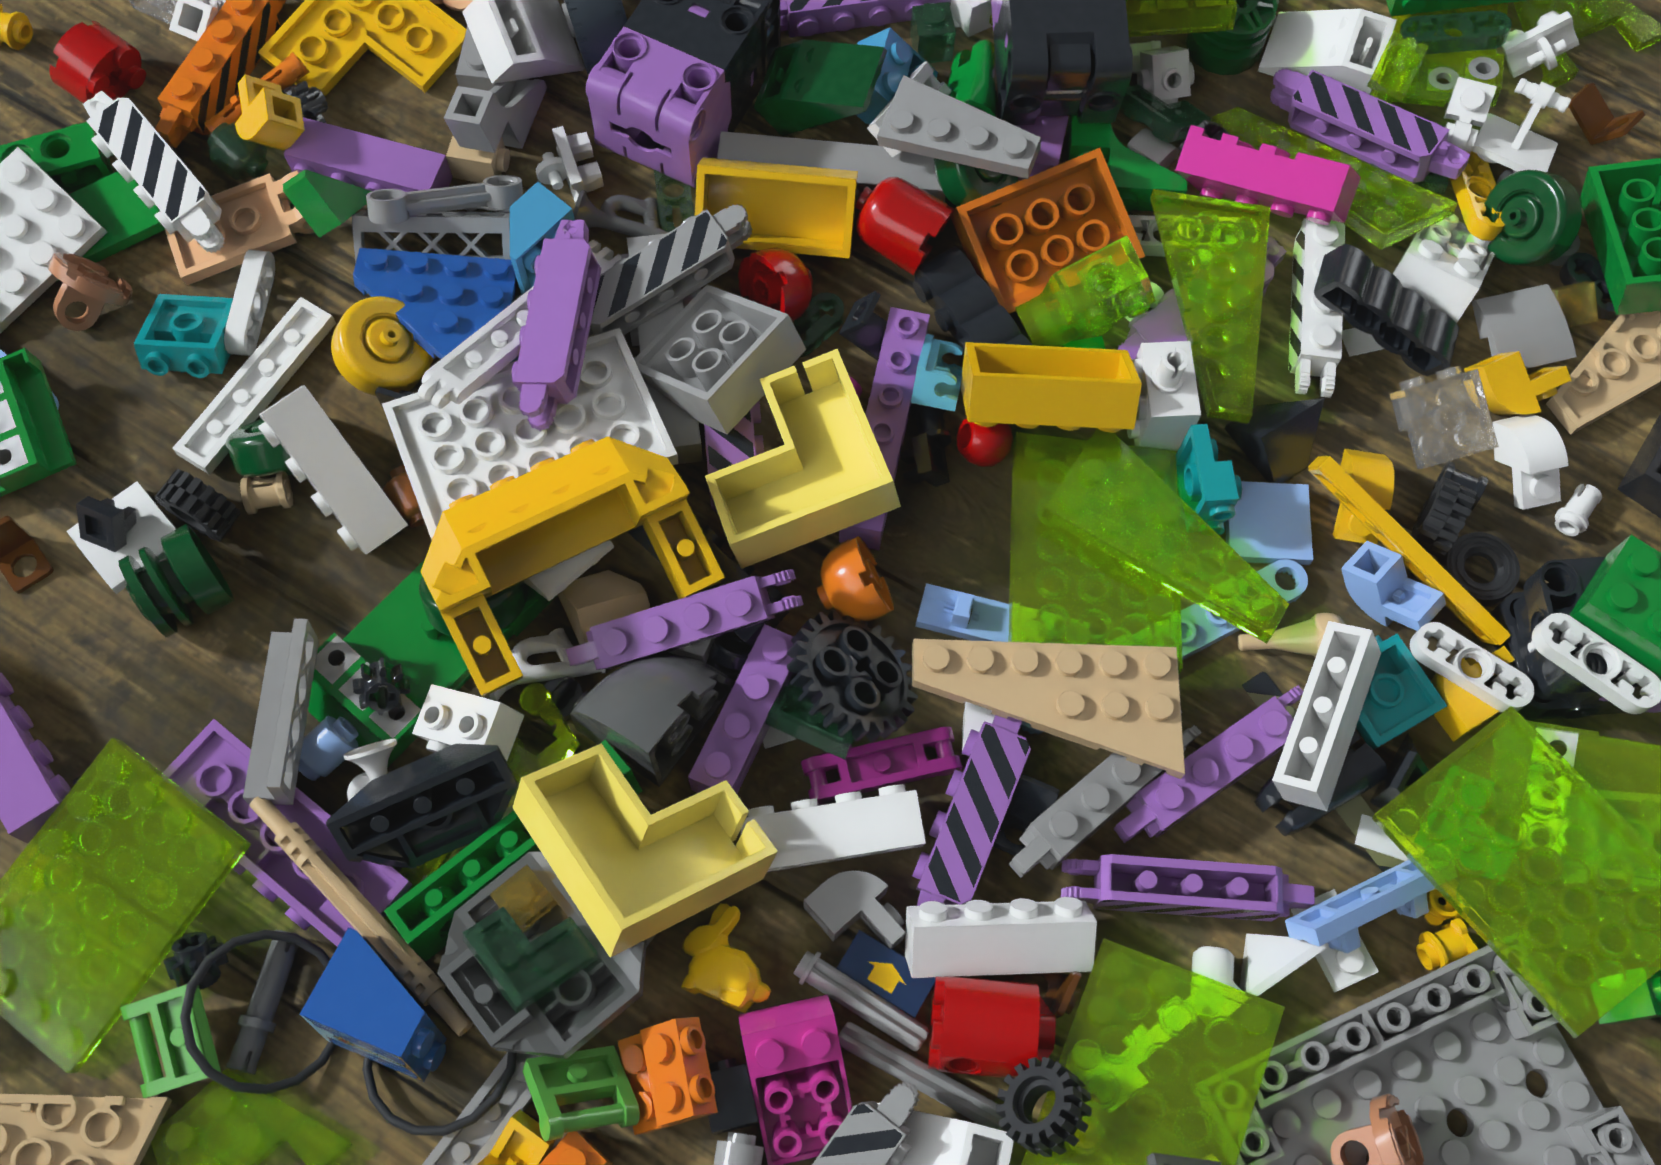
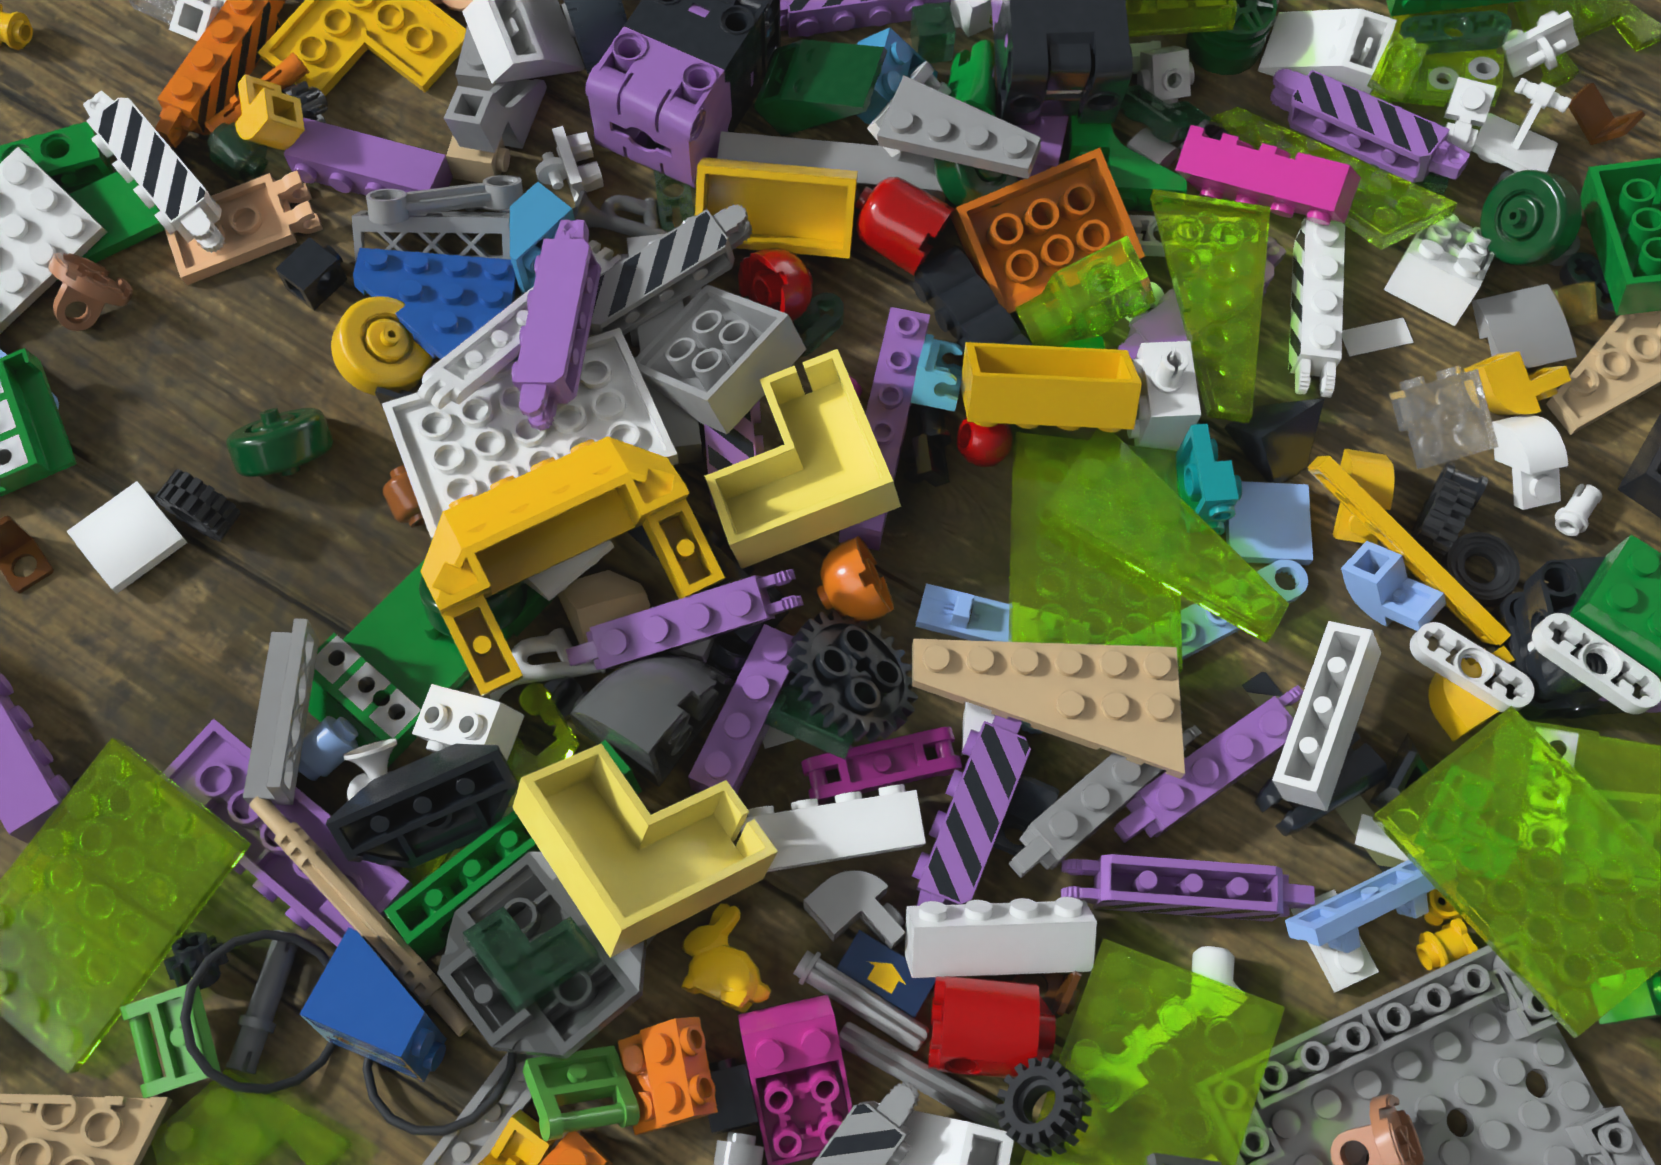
red brick [49,21,146,104] -> none
black tile [76,496,137,552] -> none
dark green wheel [118,524,235,638] -> none
teal plate [133,294,233,378] -> none
white plate [172,297,336,475] -> none
white beam [224,250,275,356] -> none
tan bush [240,472,293,514] -> none
white brick [258,385,408,555] -> none
green slope [283,169,371,238] -> none
black gear [352,657,410,715] -> none
clear yellow plate [489,865,558,934] -> none
black bracket [839,291,887,361] -> none
tan piece [1238,613,1345,658] -> none
white slope [1239,933,1327,1003] -> none
black brick [1314,244,1459,376] -> none
teal plate [1356,633,1447,750] -> none
yellow beam [1450,151,1505,241] -> none
none -> black brick [275,237,348,311]

